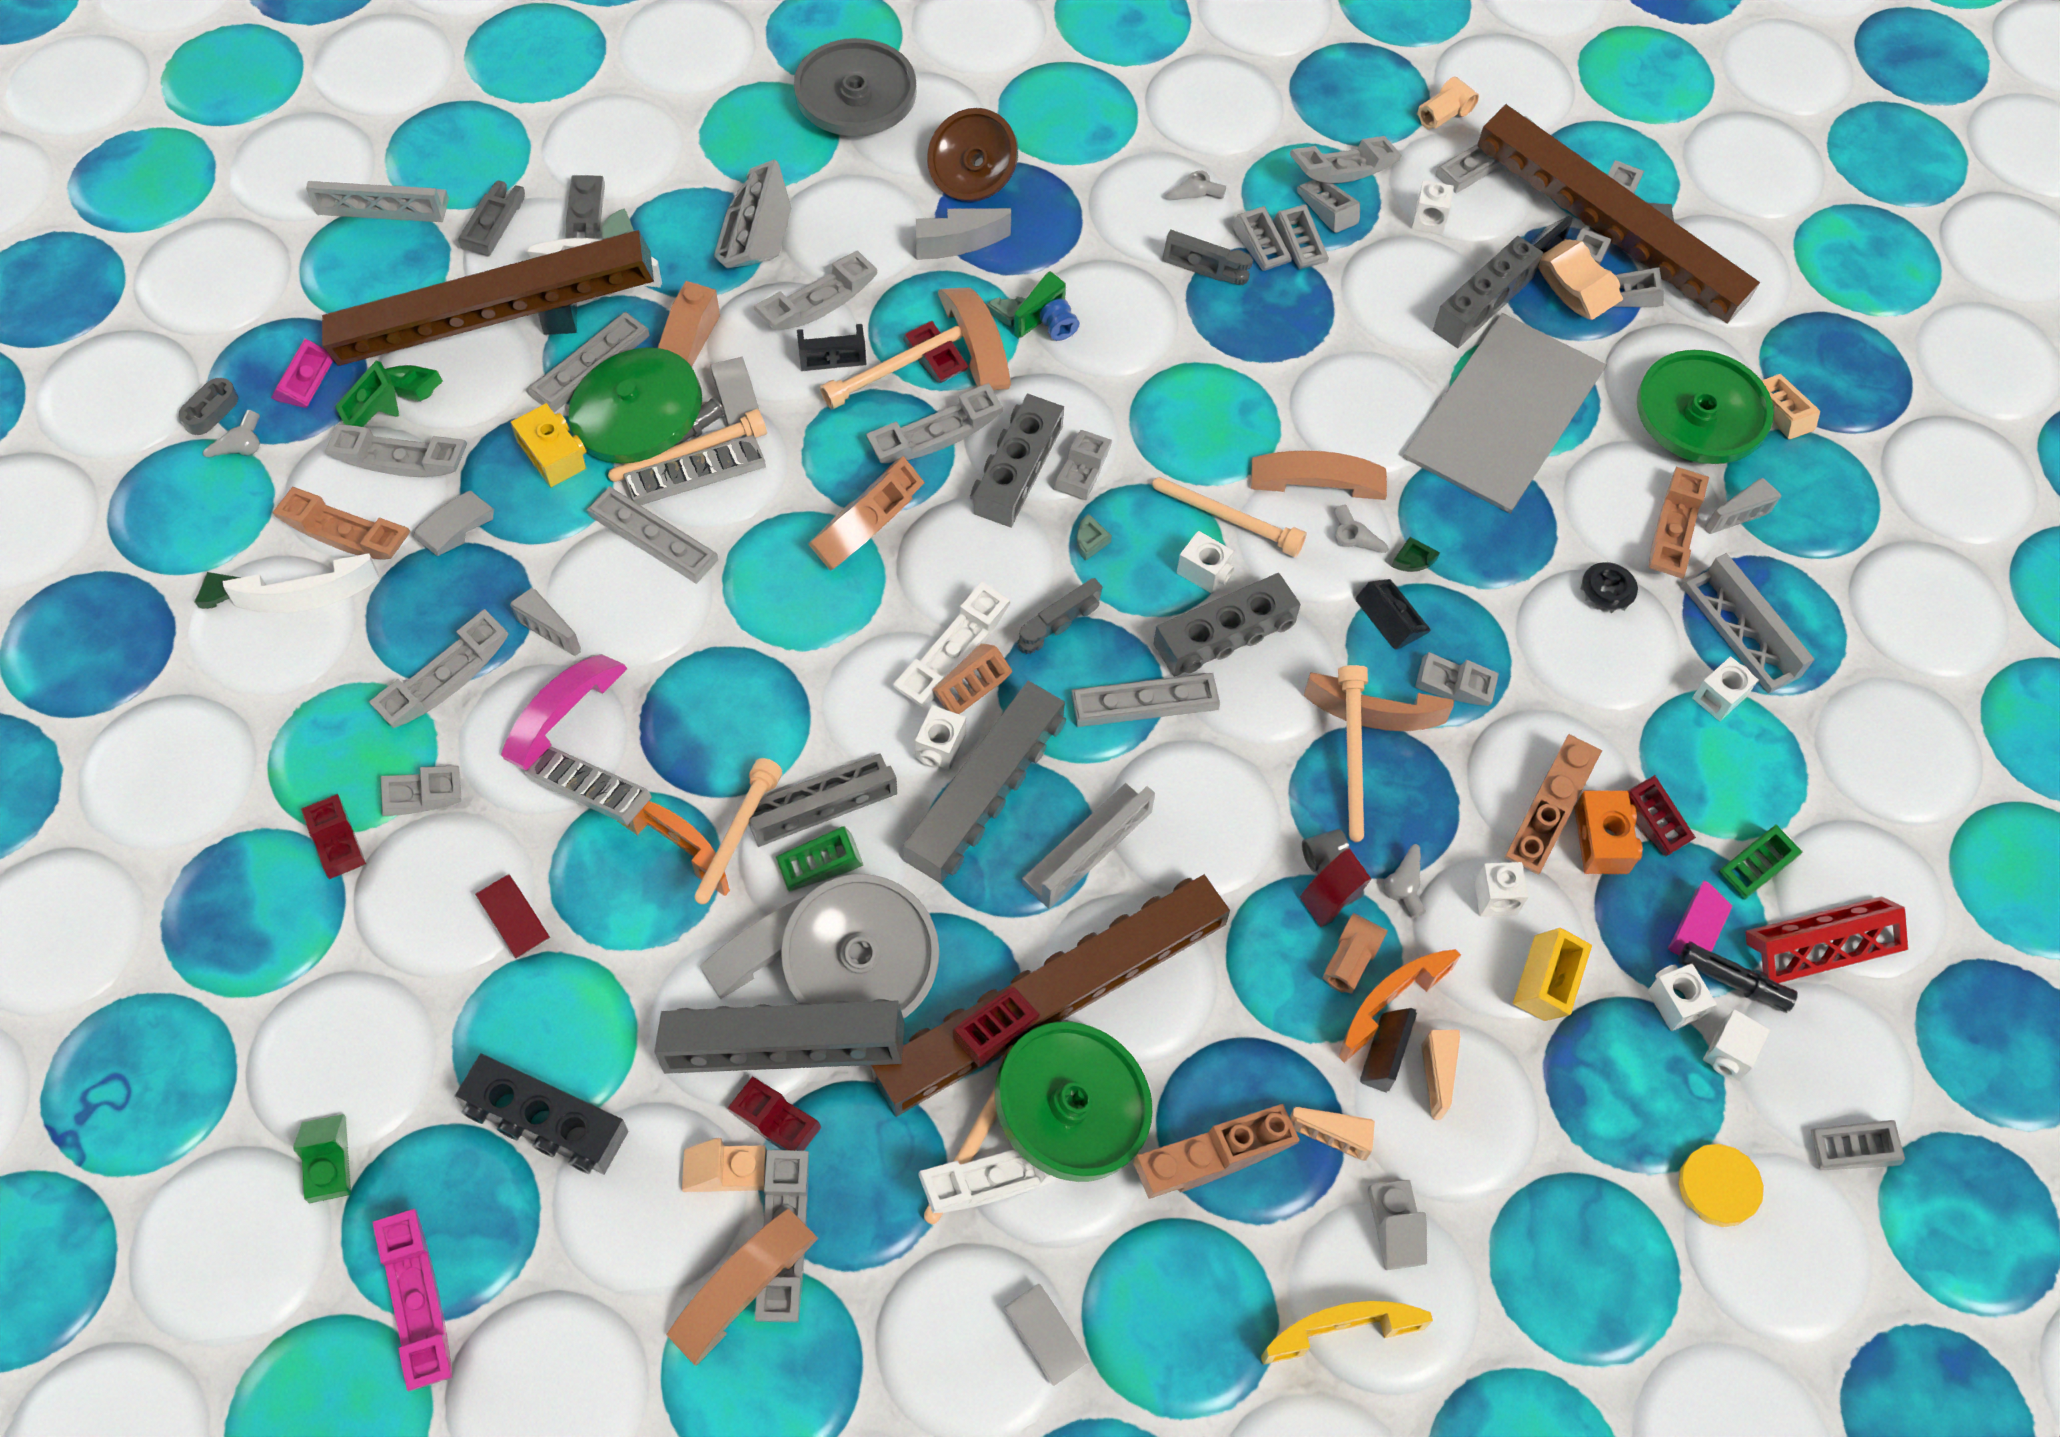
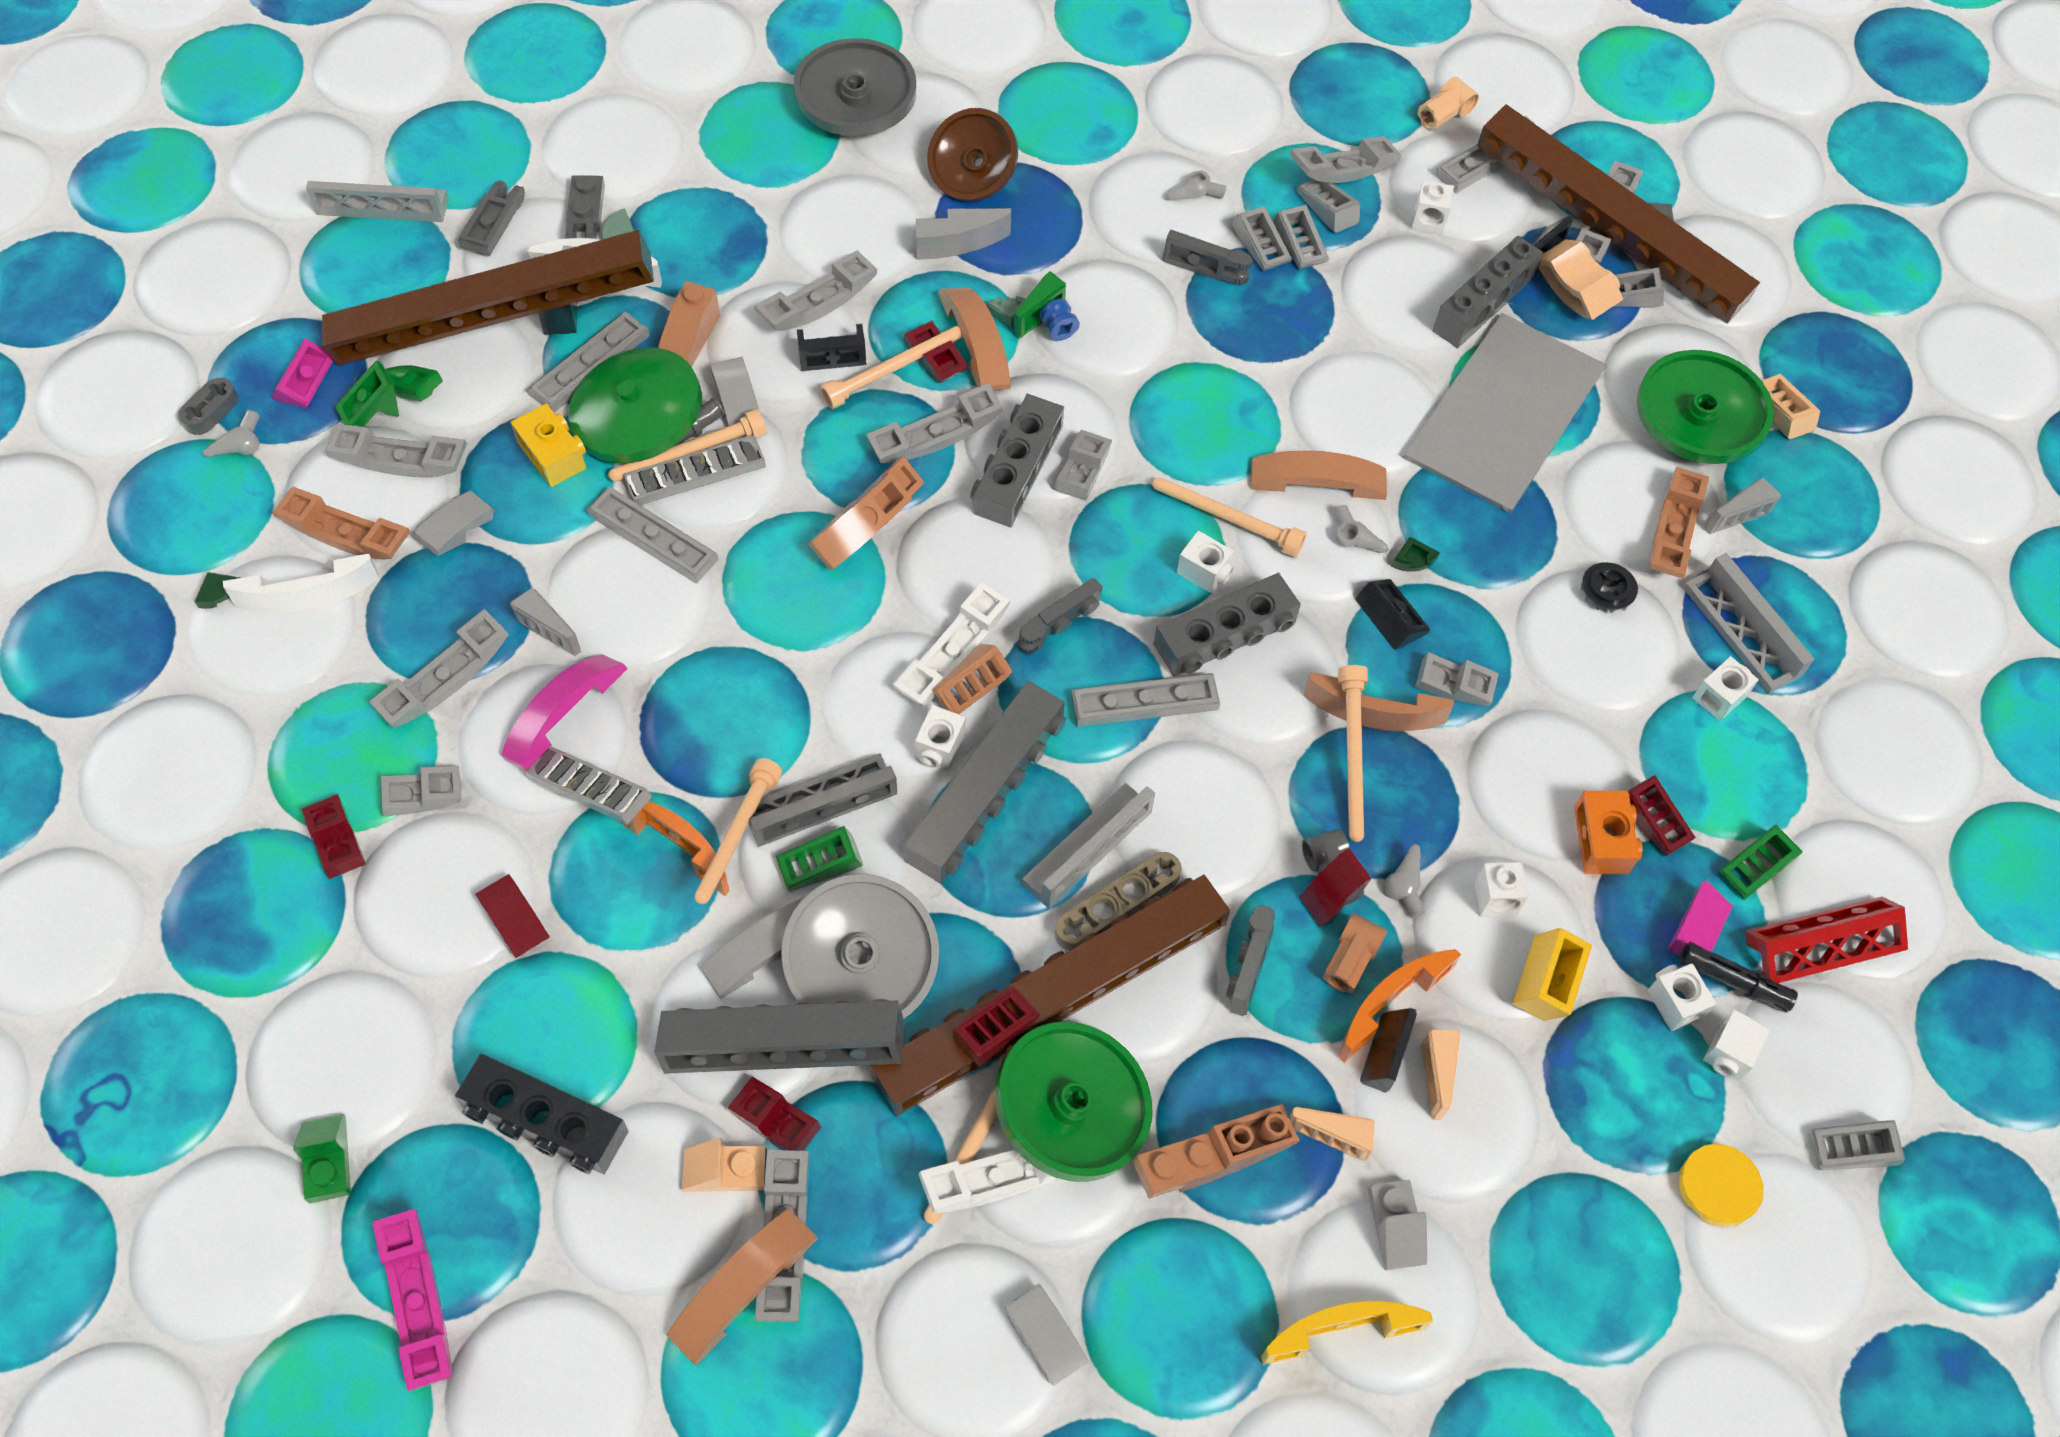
light grey wedge [714,159,792,268] -> none
sand green tile [1077,514,1112,561] -> none
nougat slope [1504,734,1603,875] -> none
none -> dark tan beam [1055,852,1181,951]
none -> dark grey hinge [1226,904,1275,1016]

